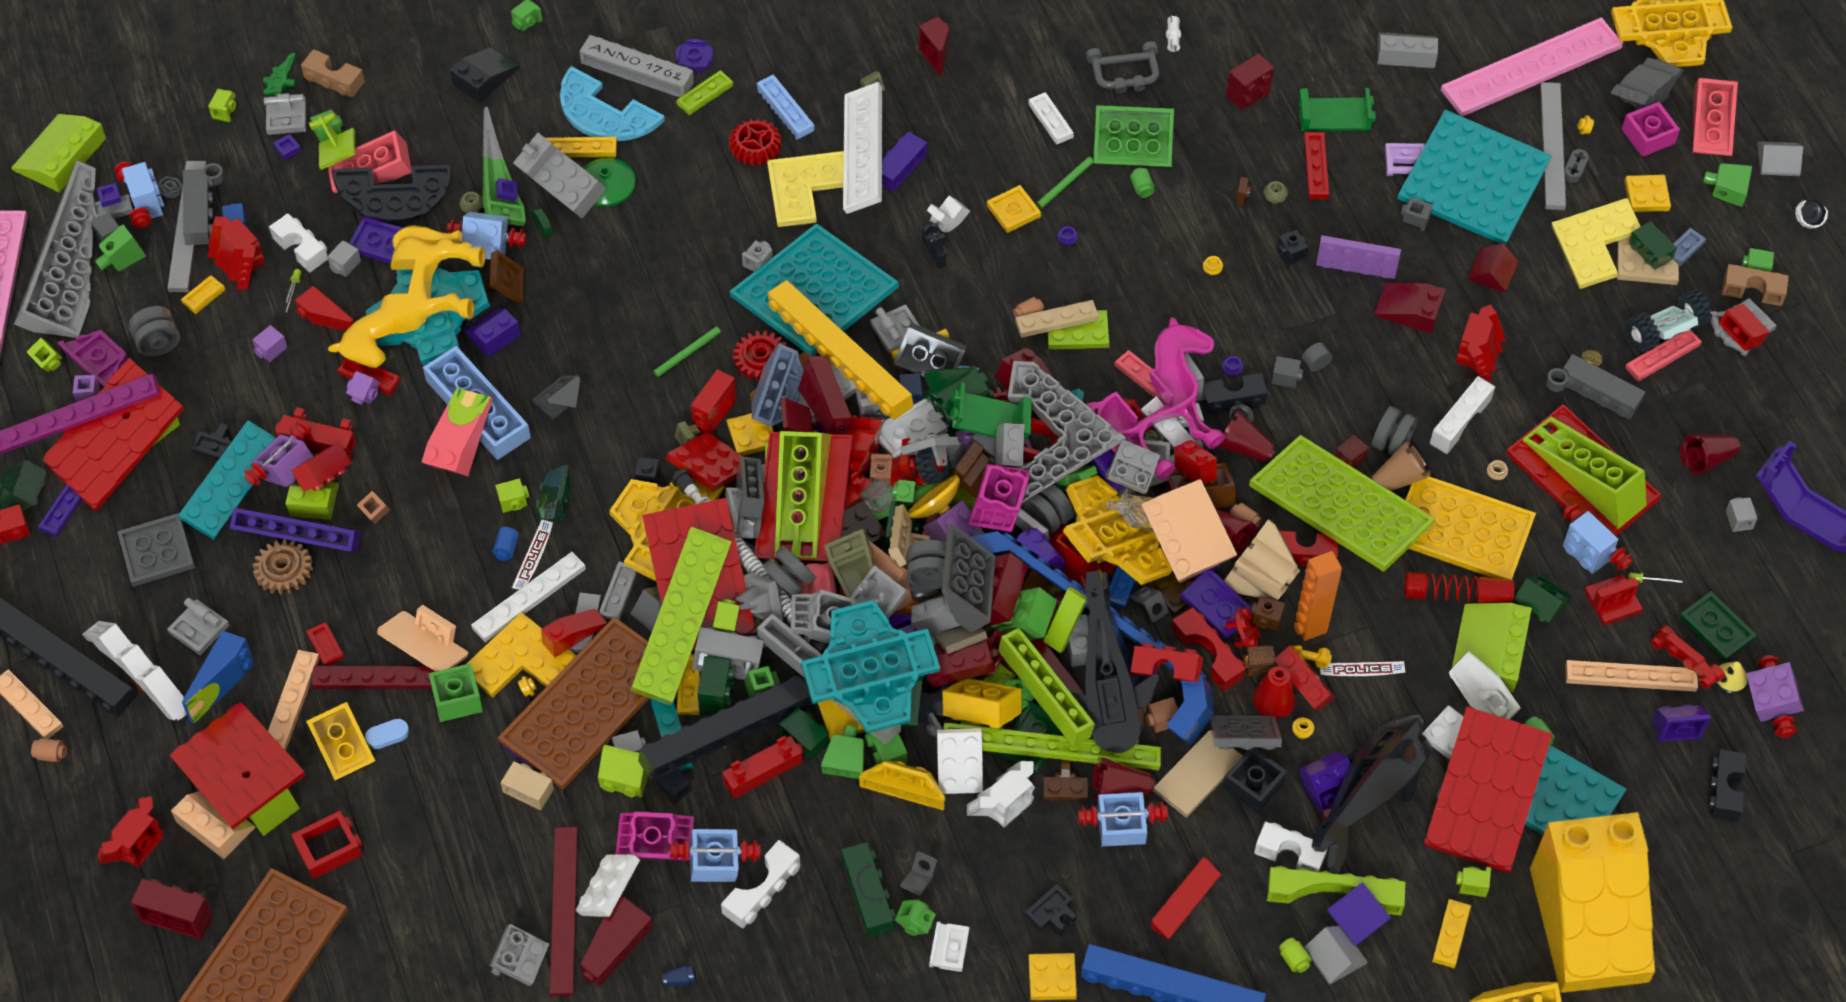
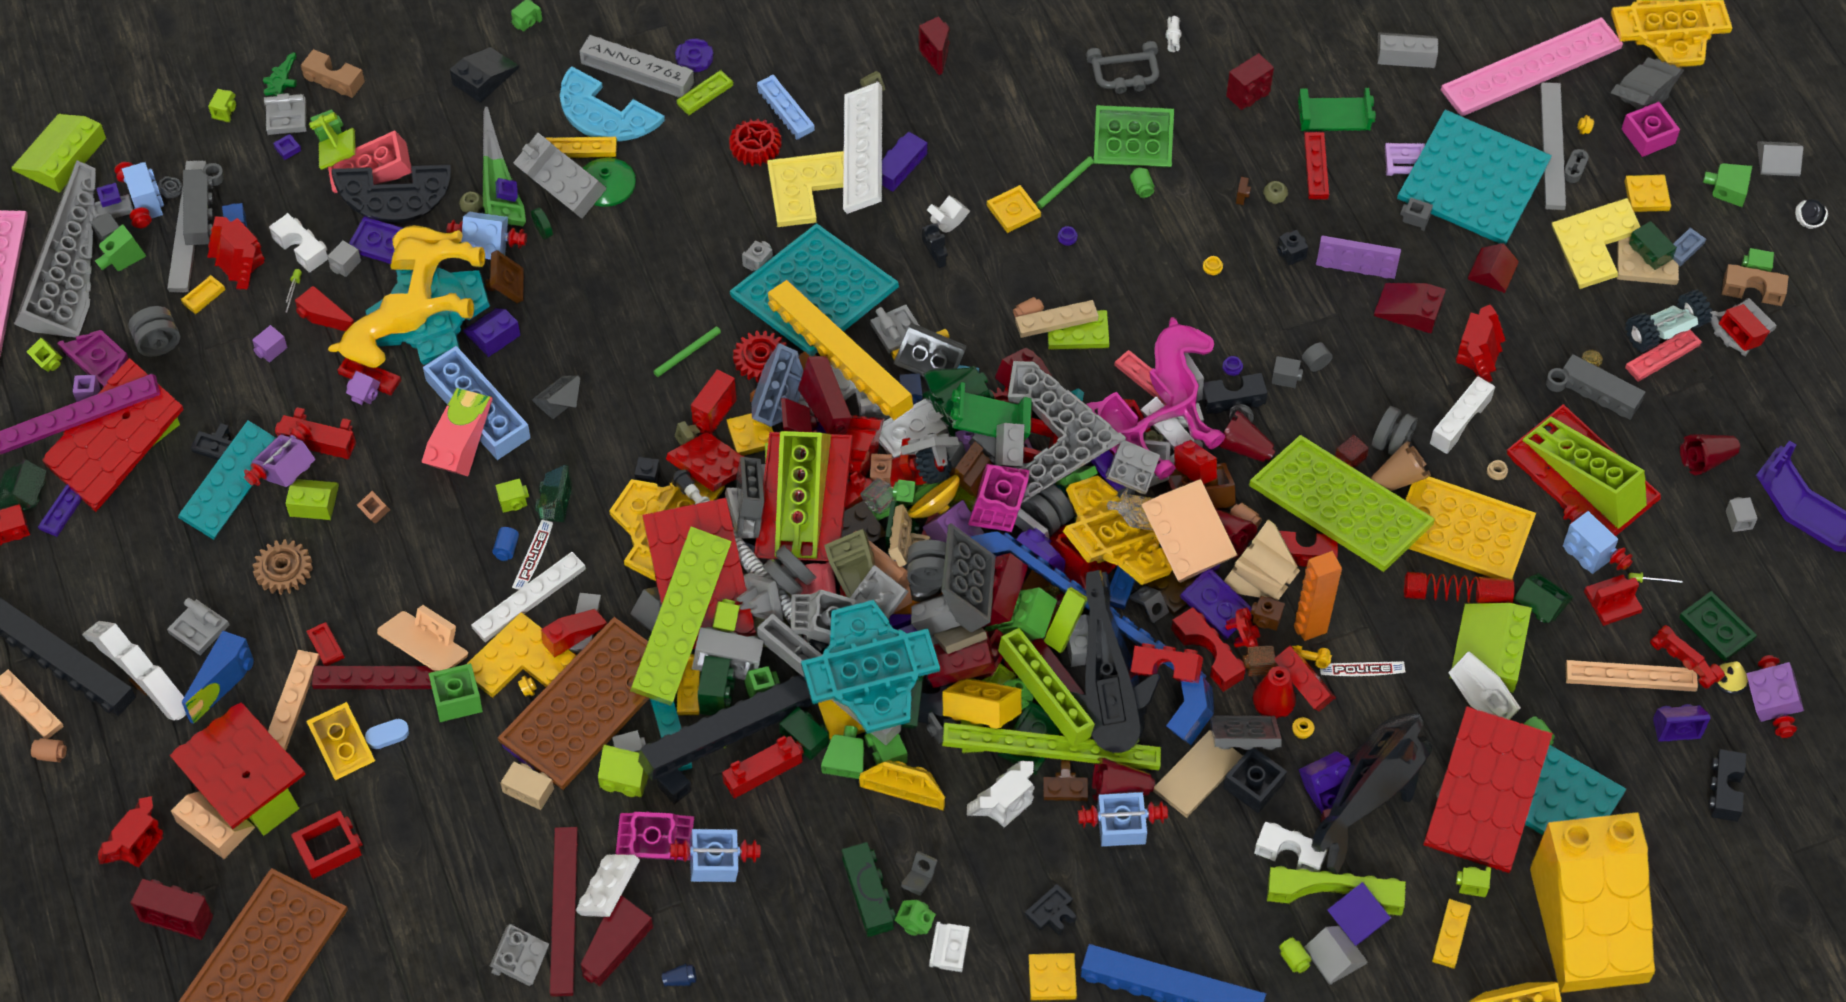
dark grey plate [117,513,195,587] -> none
dark purple brick [230,508,362,552] -> none
red brick [291,441,352,492] -> none
light grey tile [599,561,638,621] -> none
white arch [721,840,800,929] -> none
white plate [937,728,983,794] -> none
white plate [1028,92,1074,145] -> none
nougat brick [1146,697,1178,733] -> none
red slope [1150,857,1221,940] -> none
white plate [1422,705,1463,760] -> none
coral slope [1692,78,1738,157] -> none

